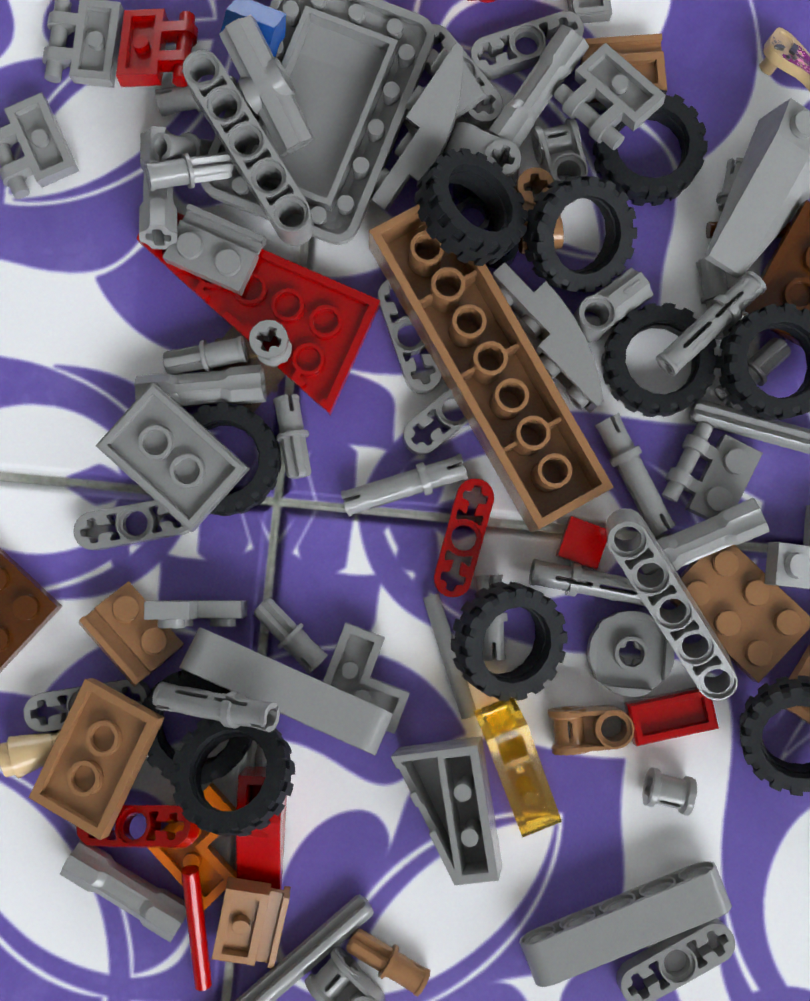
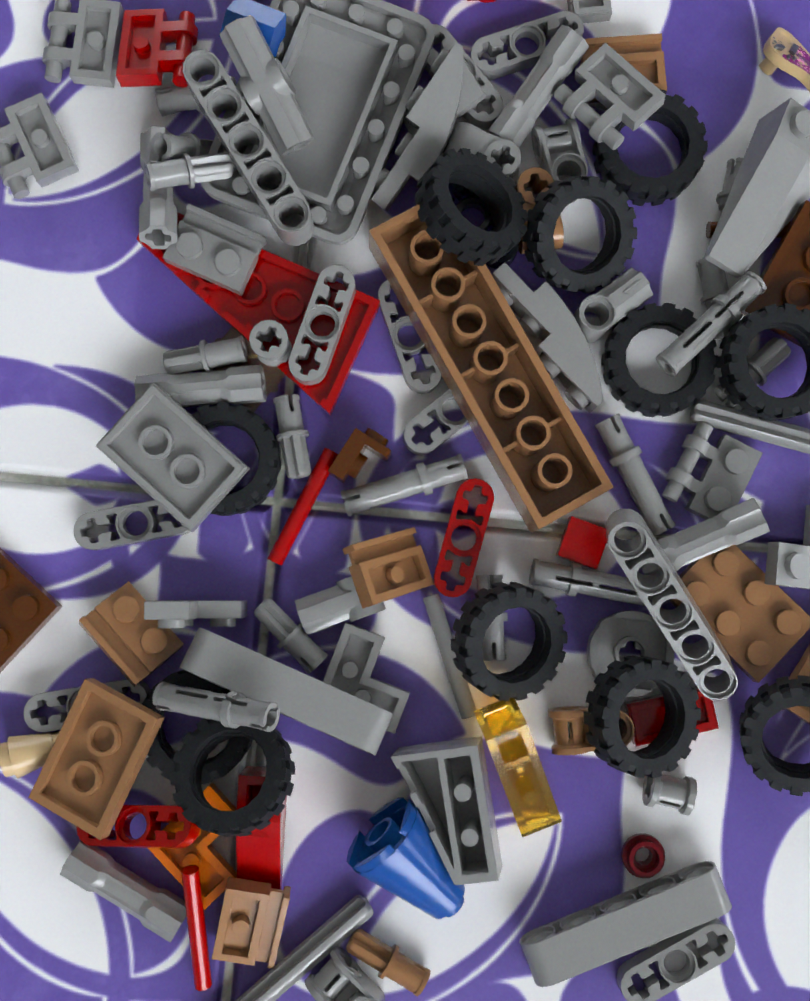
none -> red bar [267,447,338,566]
none -> light grey beam [288,265,356,385]
none -> light grey piece [295,576,386,635]
none -> reddish brown bracket [328,428,392,483]
none -> medium nougat plate [342,527,434,609]
none -> blue cone [347,797,465,919]
none -> black tyre [583,655,701,778]
none -> dark red plate [621,833,665,878]

